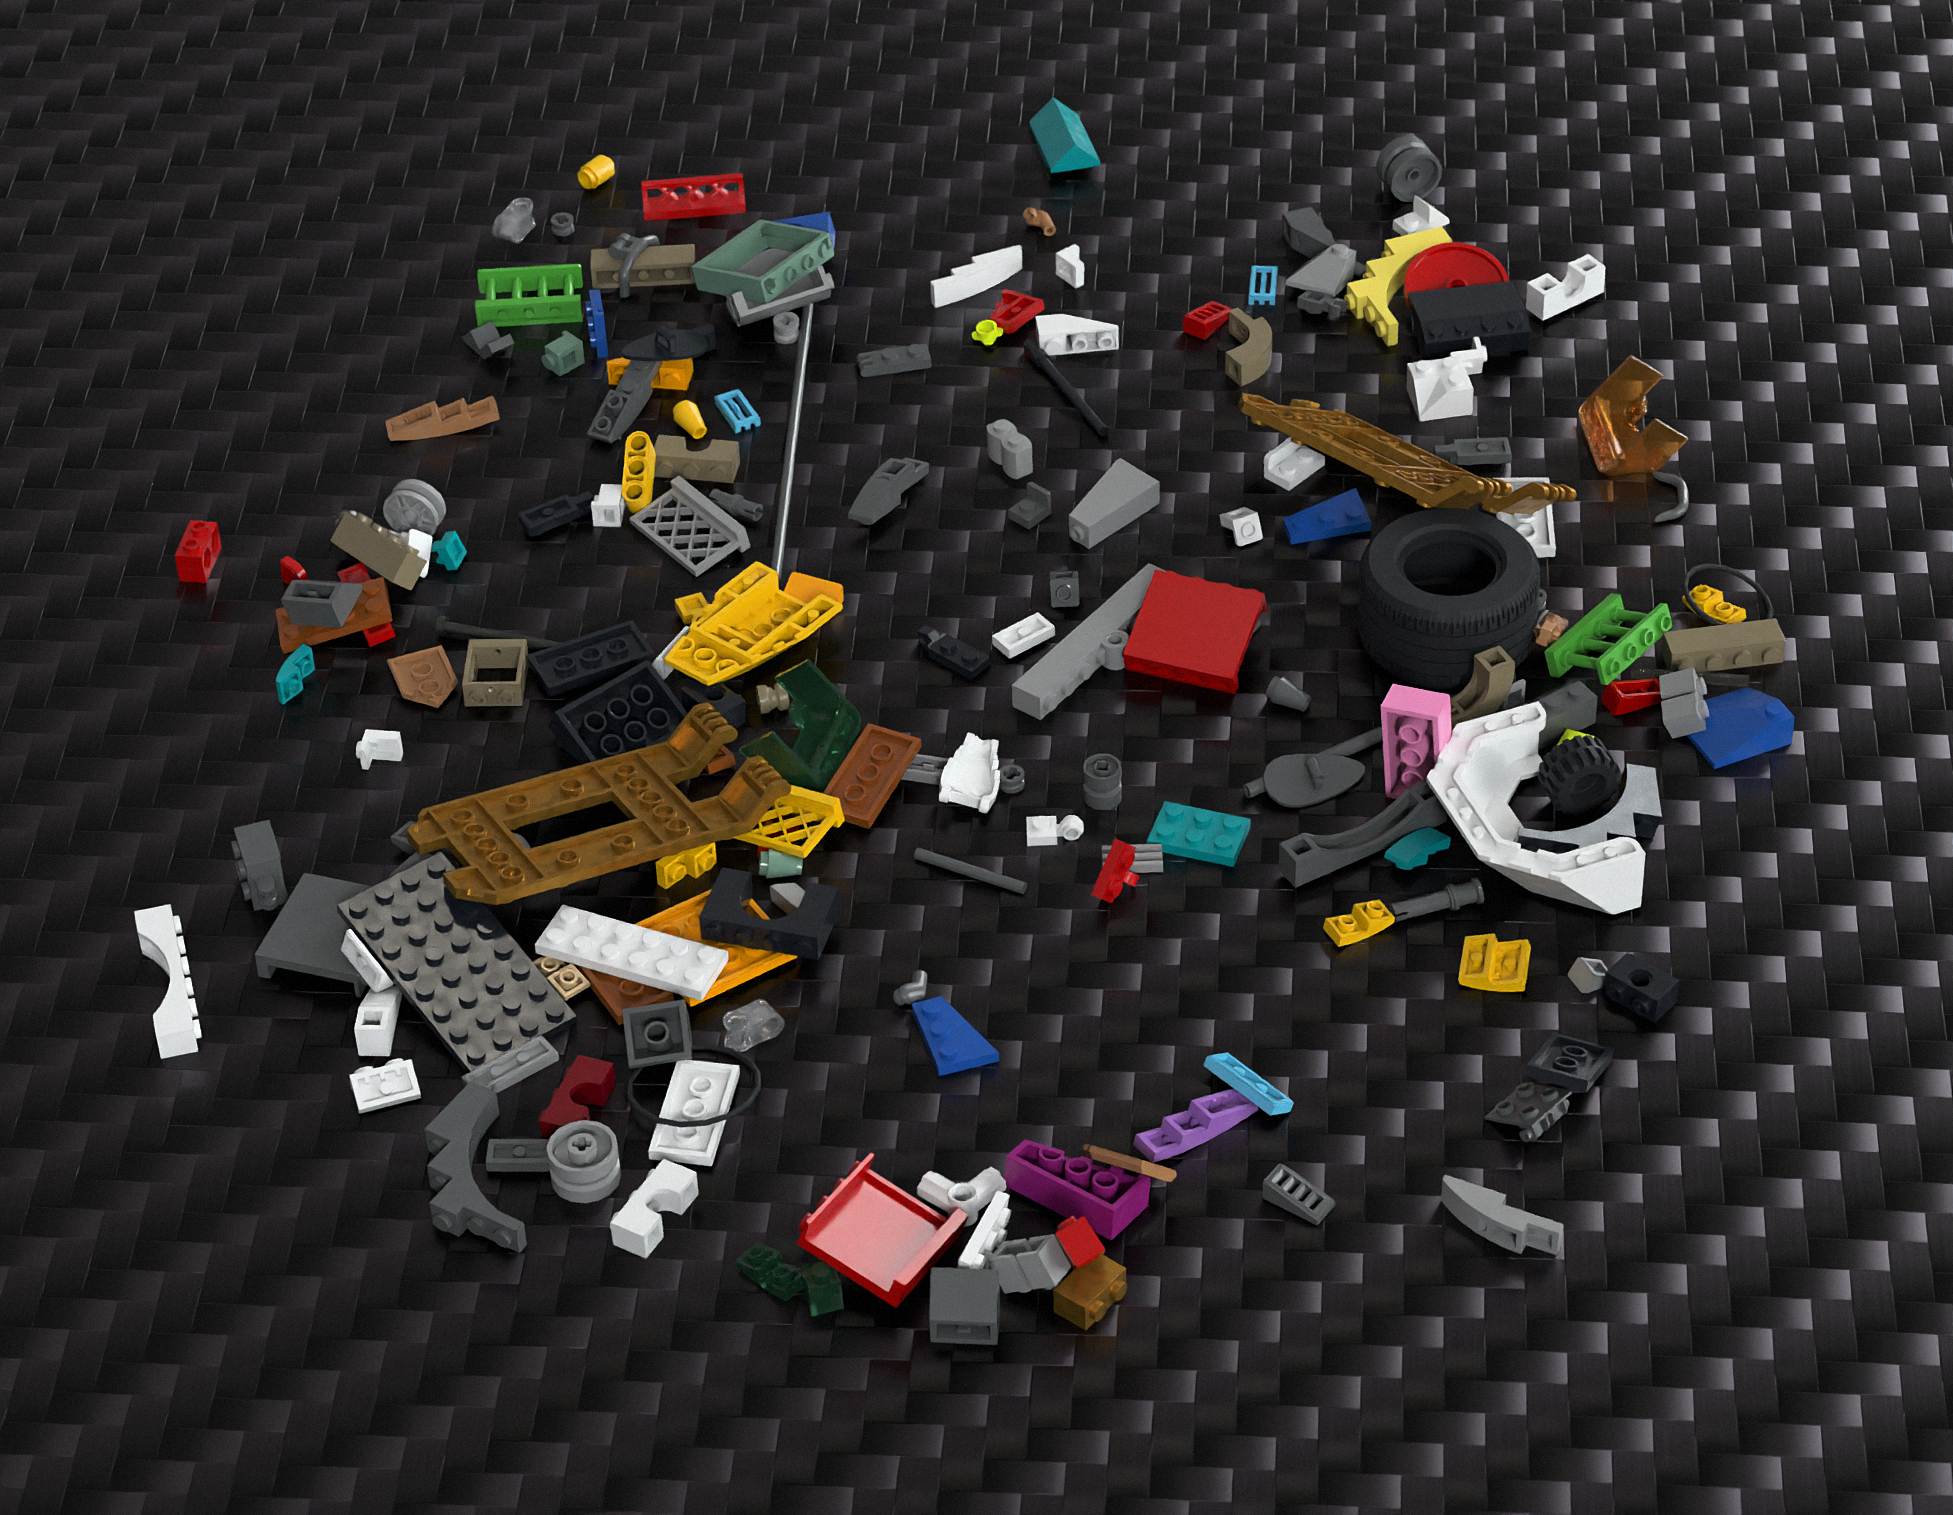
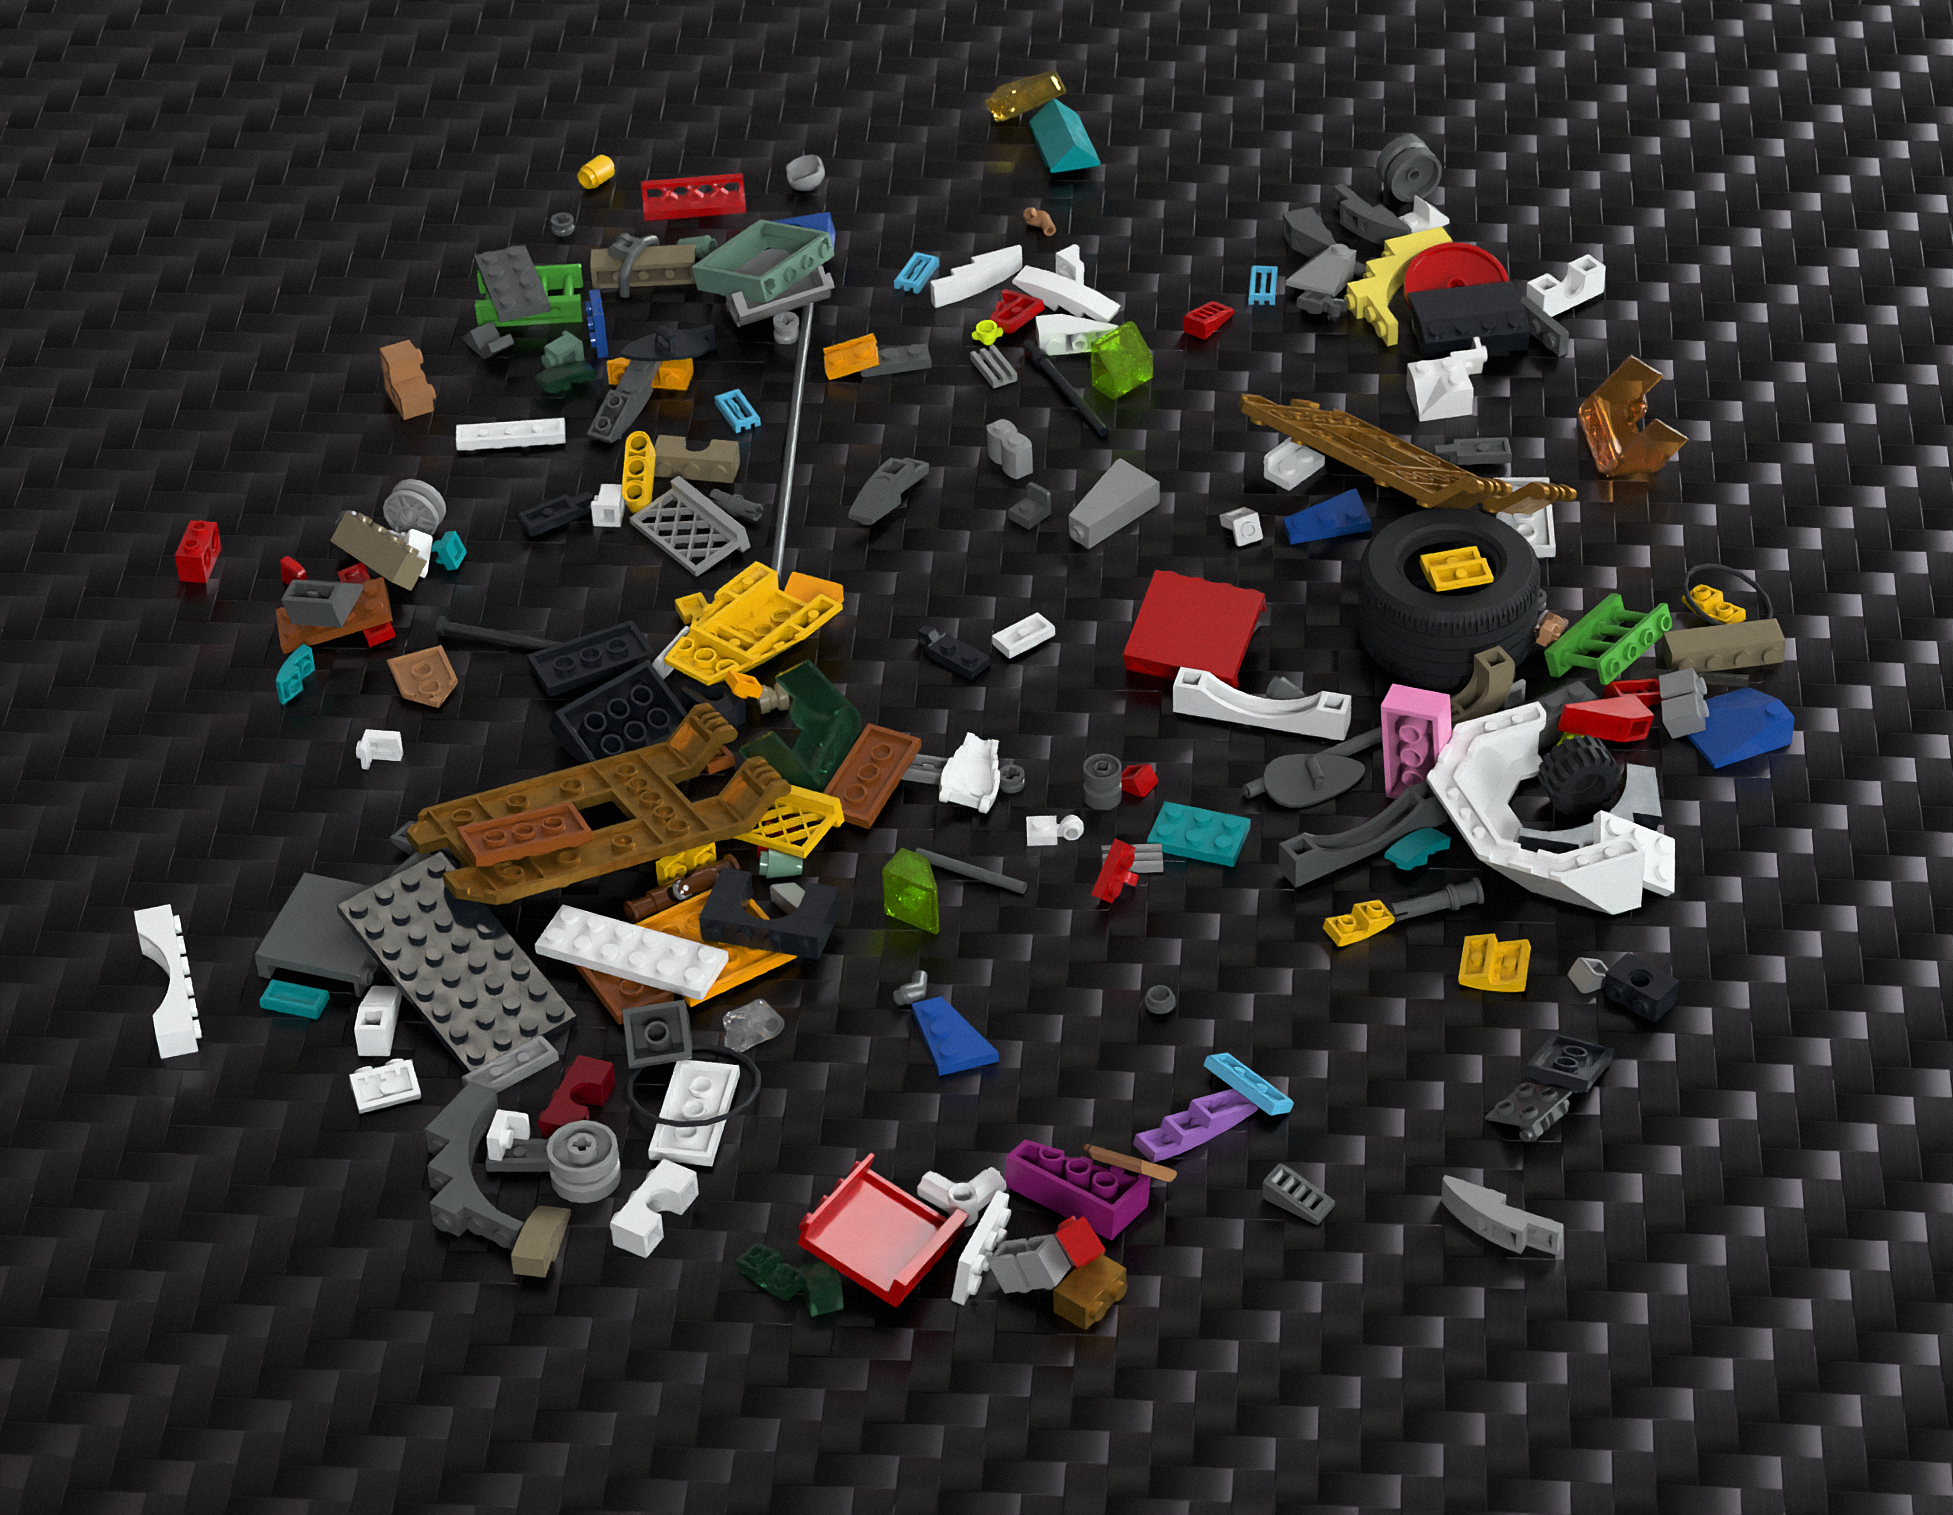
dark grey hinge [231,820,288,911] -> none
white slope [341,929,393,993] -> none
medium nougat slope [386,396,500,441] -> none
dark tan window [462,639,529,706] -> none
clear piece [492,197,536,244] -> none
tan slope [533,956,590,1001] -> none
yellow cone [673,400,707,439] -> none
dark grey slope [929,1267,1000,1345] -> none
light grey hinge [1012,563,1165,720] -> none
dark grey bracket [1050,571,1079,607] -> none
dark tan arch [1226,307,1272,387] -> none
dark grey animal [1652,471,1689,523] -> none
none -> teal tile [259,979,330,1020]
none -> medium nougat brick [379,340,436,420]
none -> white plate [456,418,565,450]
none -> dark orange plate [456,802,592,868]
none -> dark grey plate [475,245,551,322]
none -> white bracket [486,1109,531,1161]
none -> dark tan slope [511,1205,571,1277]
none -> clear green slope [535,361,597,393]
none -> reddish brown piece [623,853,741,924]
none -> sand green cone [677,235,717,260]
none -> light orange plate [725,670,763,699]
none -> light grey hair [786,155,825,191]
none -> light orange plate [823,333,879,380]
none -> clear neon green slope [882,848,940,935]
none -> medium azure tile [894,252,939,294]
none -> light grey tile [970,345,1017,388]
none -> clear yellow slope [985,70,1067,122]
none -> white slope [1012,266,1120,323]
none -> clear neon green slope [1091,321,1153,400]
none -> red slope [1121,764,1158,797]
none -> dark grey plate [1144,985,1176,1014]
none -> white arch [1173,667,1351,741]
none -> dark grey slope [1333,183,1412,246]
none -> yellow slope [1420,546,1494,592]
none -> dark grey hinge [1521,297,1569,357]
none -> red slope [1556,695,1655,742]
none -> white plate [1593,810,1675,897]

